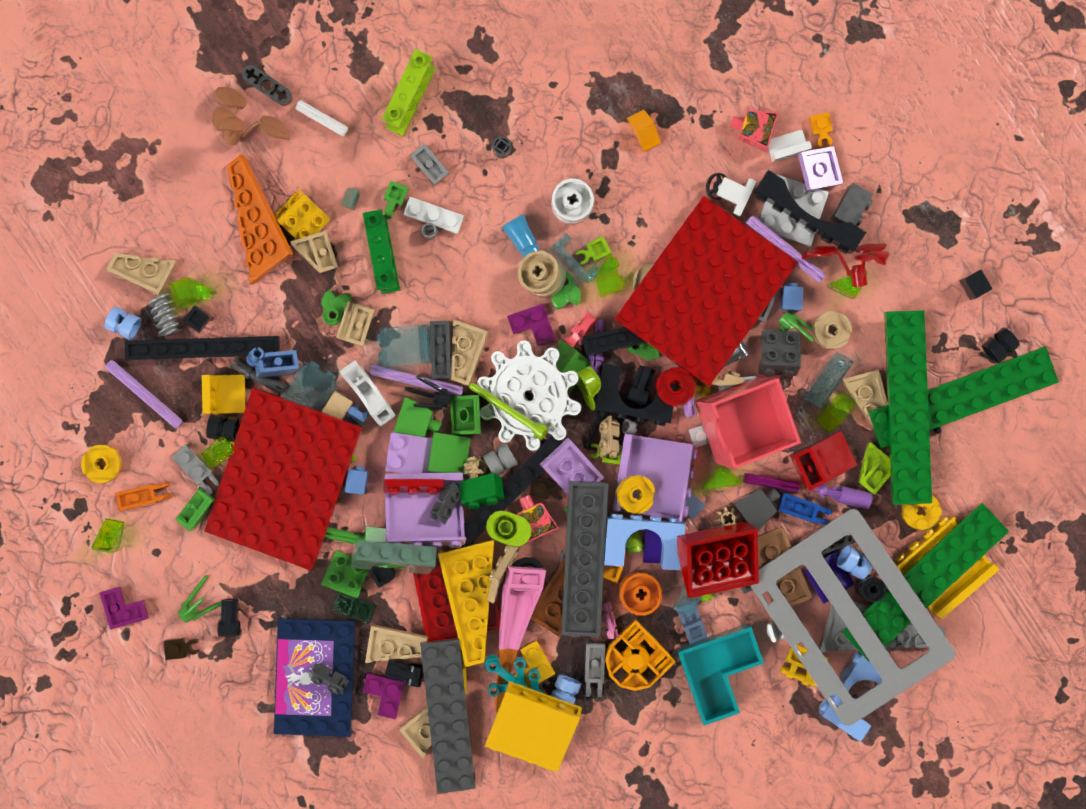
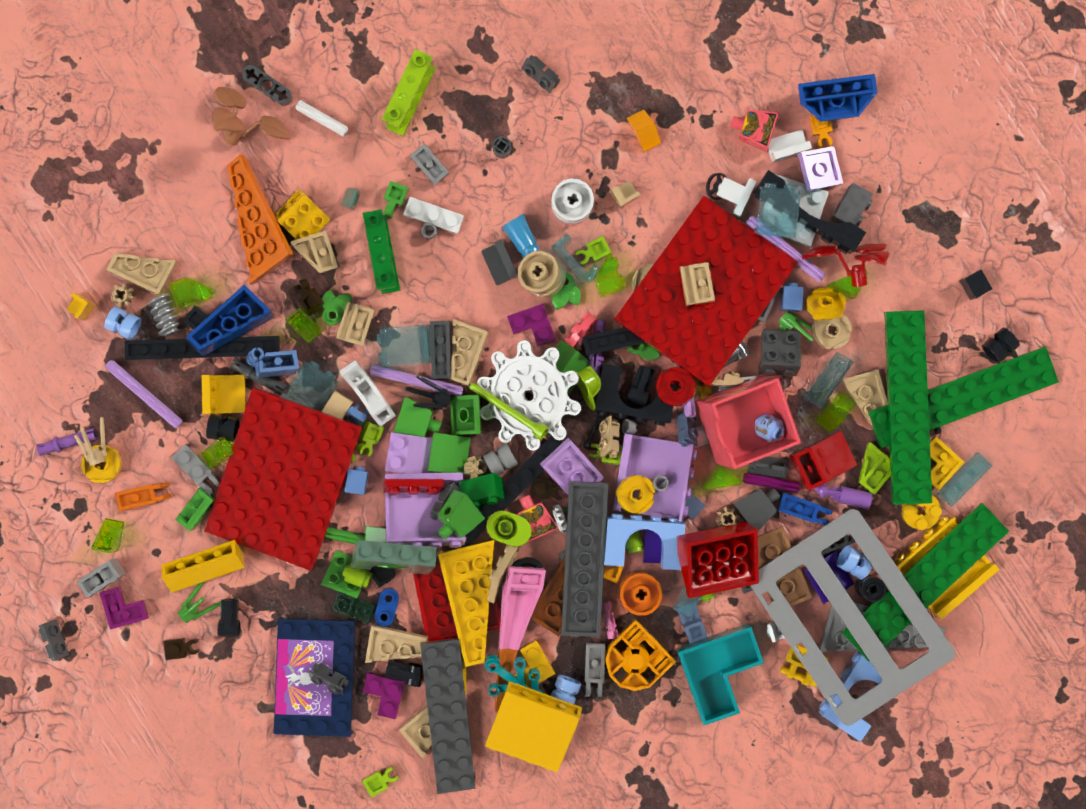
none -> medium lavender pin [36,428,97,456]
none -> dark grey hinge [38,619,70,662]
none -> yellow panel [67,292,95,321]
none -> tan plant [74,417,108,466]
none -> light grey brick [77,558,126,598]
none -> tan gear [110,283,136,308]
none -> yellow brick [161,540,245,593]
none -> blue wedge [186,285,273,356]
none -> clear neon green slope [285,307,323,344]
none -> dark brown plate [294,279,324,315]
none -> lime brick [342,563,373,588]
none -> lime plate [356,421,385,457]
none -> lime plate [362,766,399,798]
none -> blue plate [375,588,399,627]
none -> bright green torso [438,490,485,540]
none -> dark grey panel [481,240,517,285]
none -> dark grey hinge [521,55,560,93]
none -> white gear [552,505,567,535]
none -> tan panel [610,181,641,209]
none -> light grey hinge [653,475,669,491]
none -> sand blue hinge [676,412,699,447]
none -> tan plate [679,262,715,306]
none -> dark grey hinge [747,456,789,479]
none -> clear light blue panel [754,183,801,237]
none -> light blue head [755,413,785,442]
none -> blue wedge [798,74,877,122]
none -> yellow plate [806,287,846,321]
none -> yellow plate [930,436,964,490]
none -> clear light blue plate [937,452,992,507]

